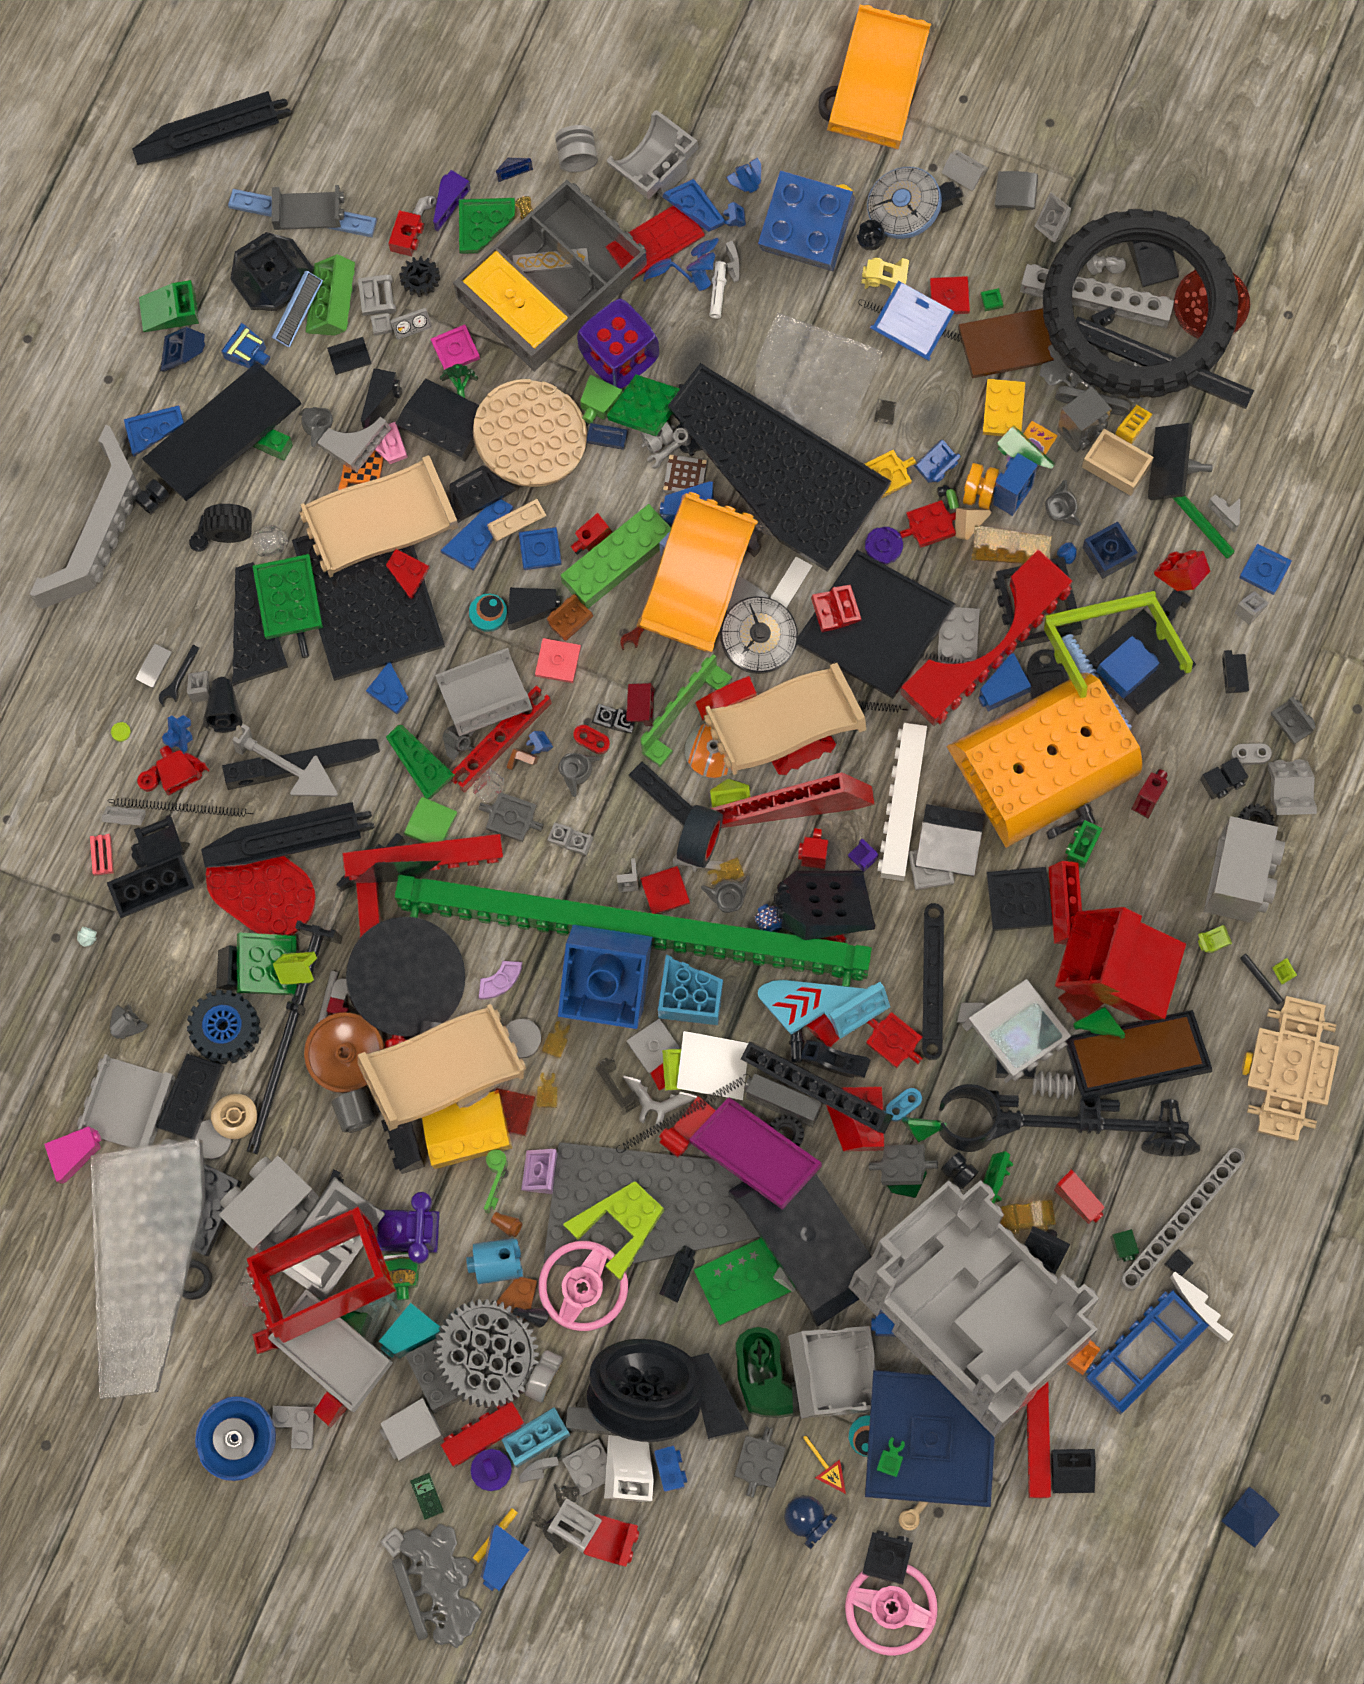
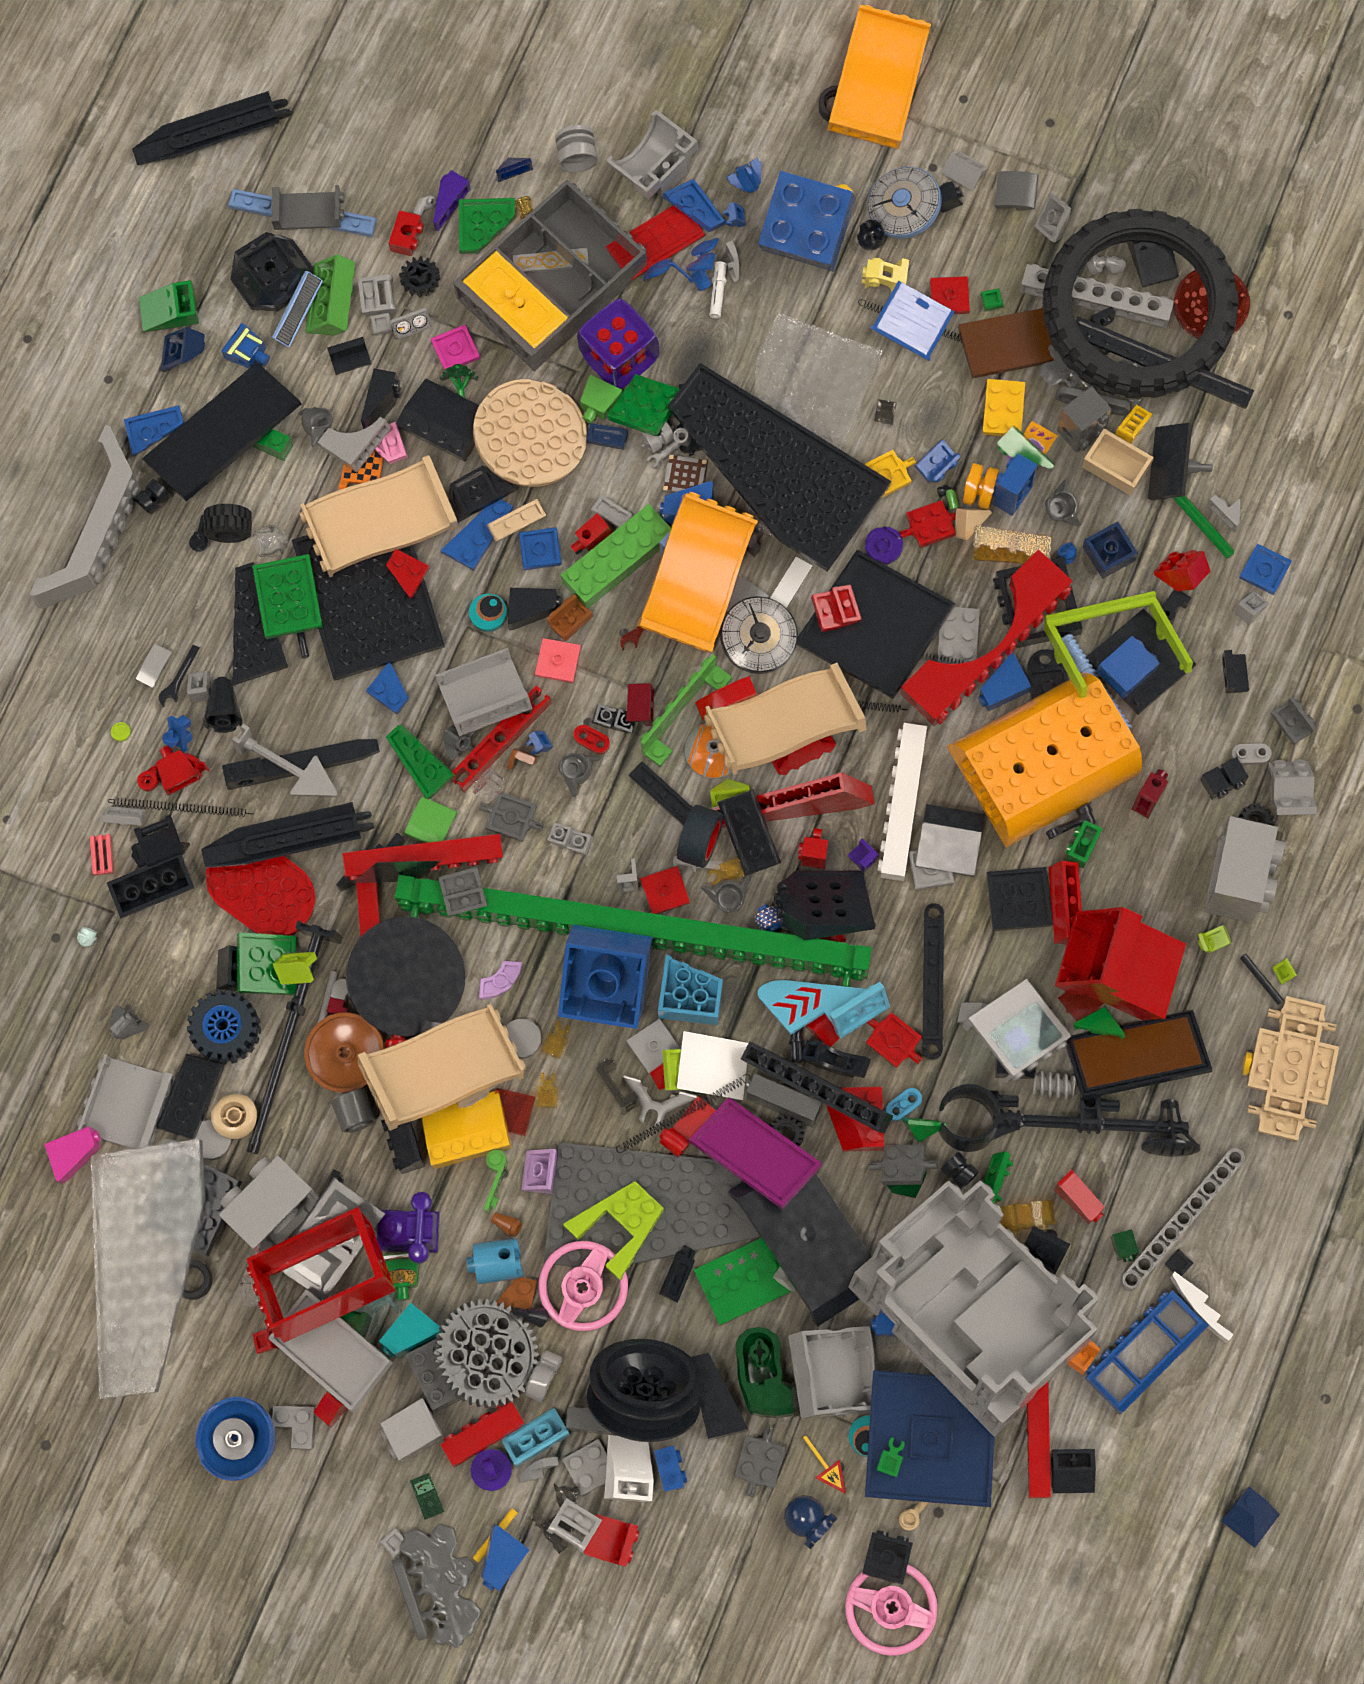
none -> dark grey slope [438,867,487,916]
none -> light grey plate [591,495,633,529]
none -> black tile [717,789,781,876]

